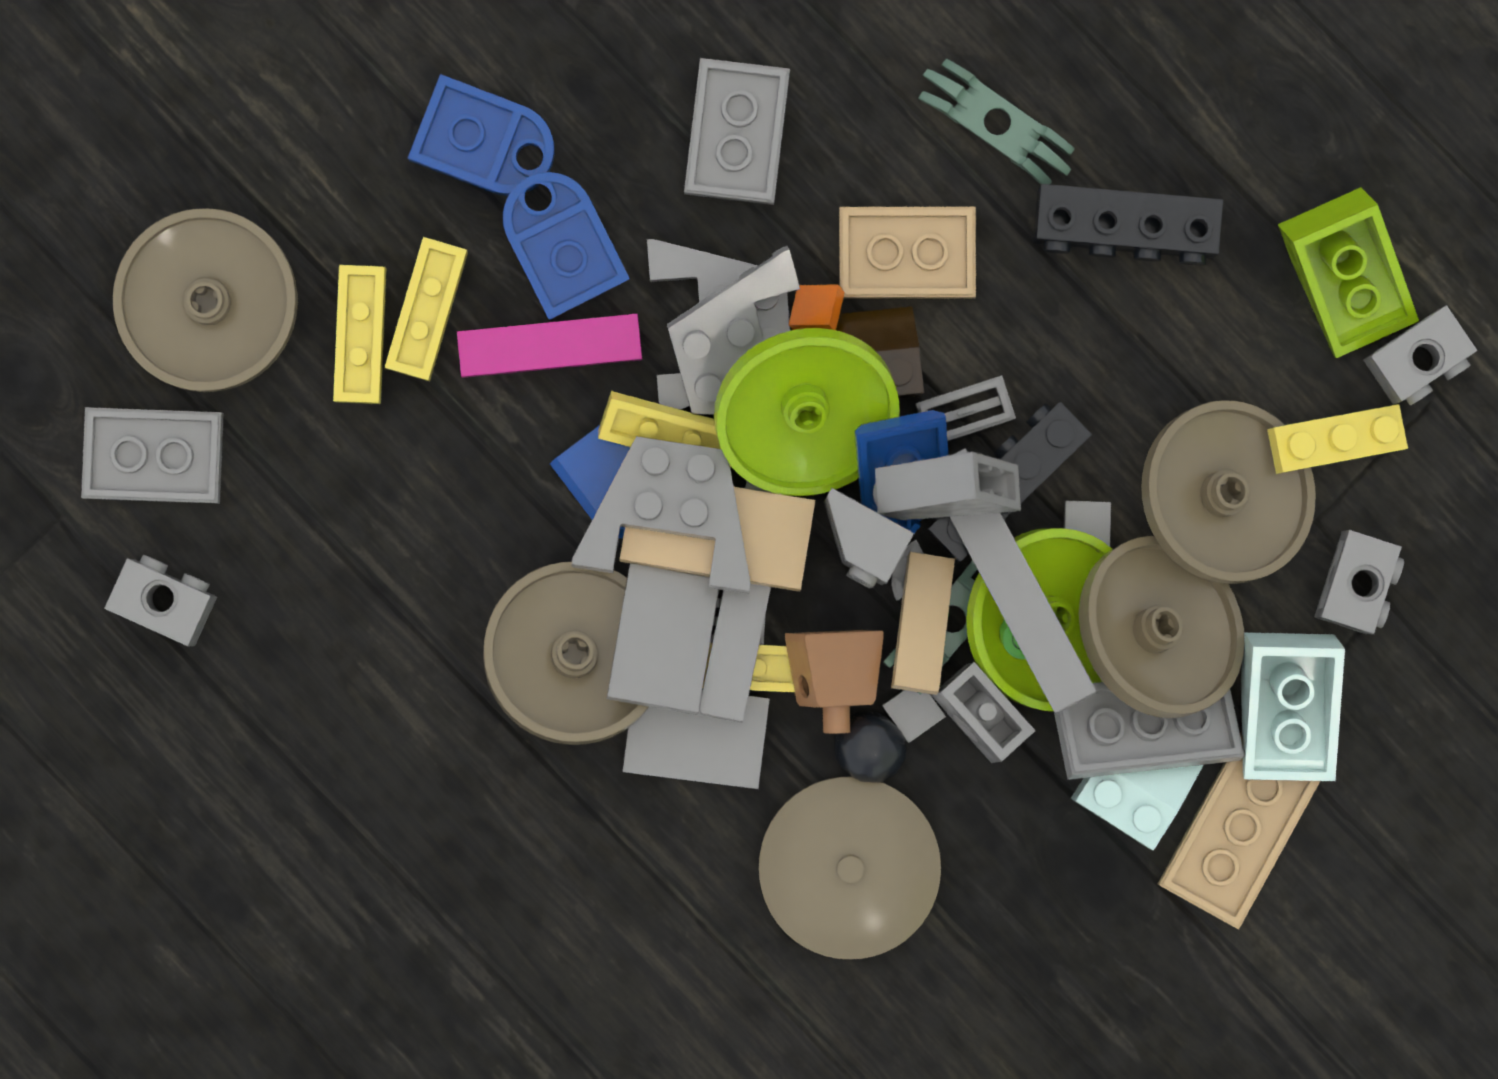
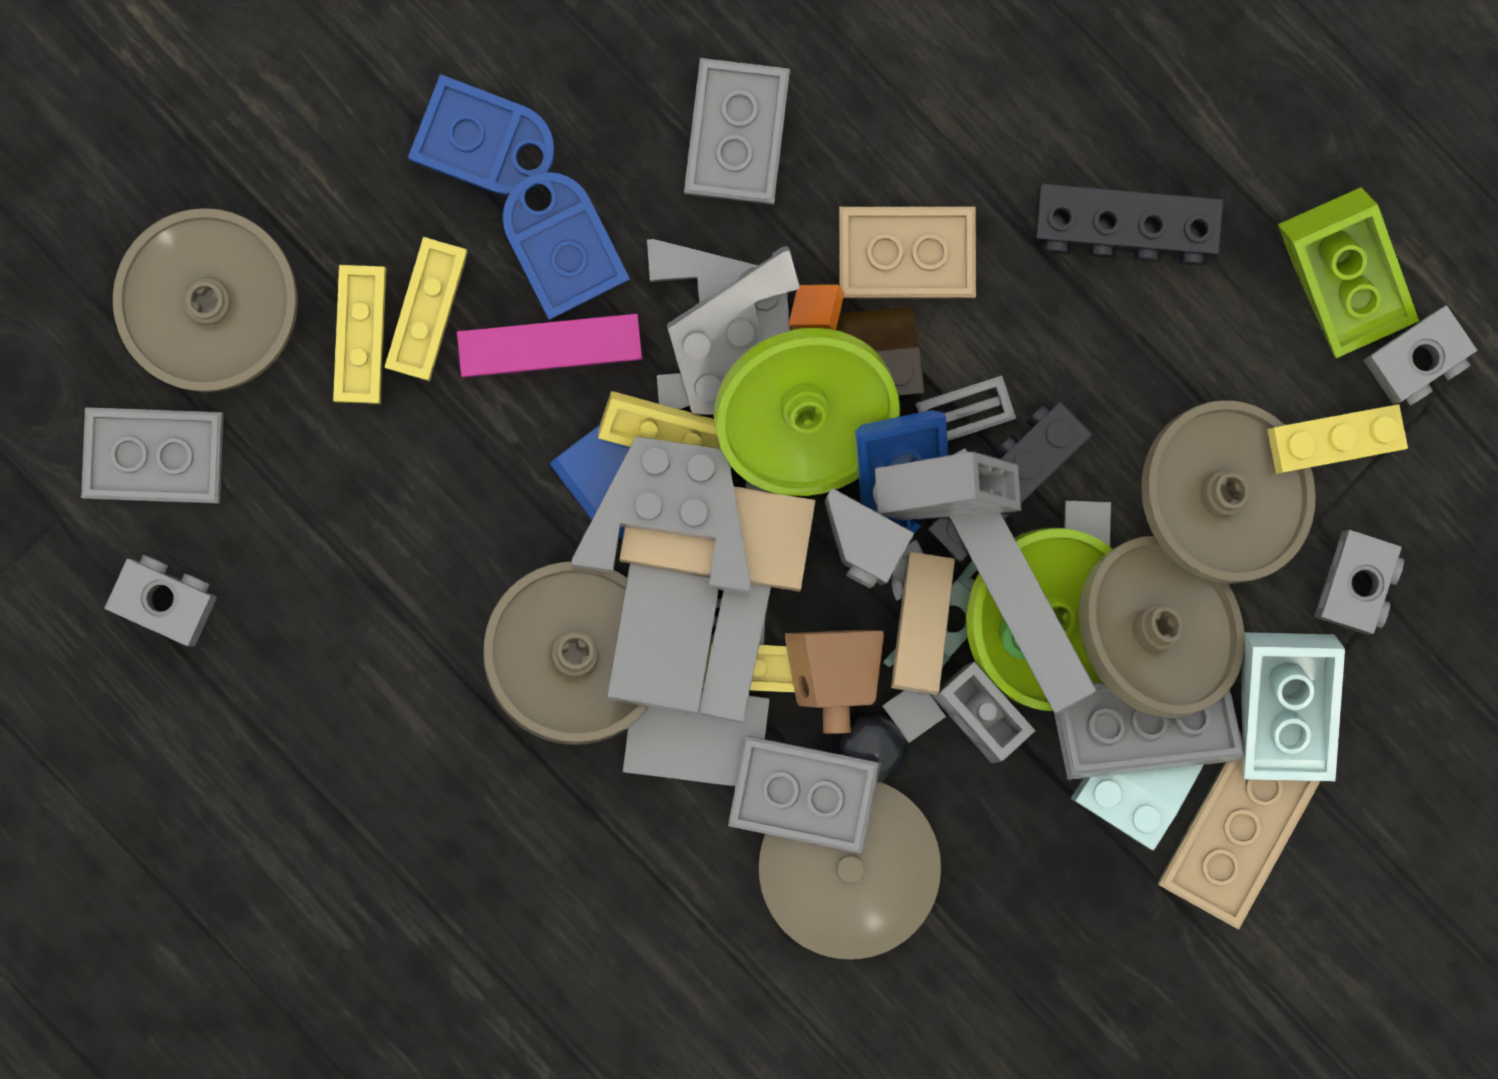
sand green piece [918,59,1075,184] -> none
none -> light grey tile [728,736,881,854]

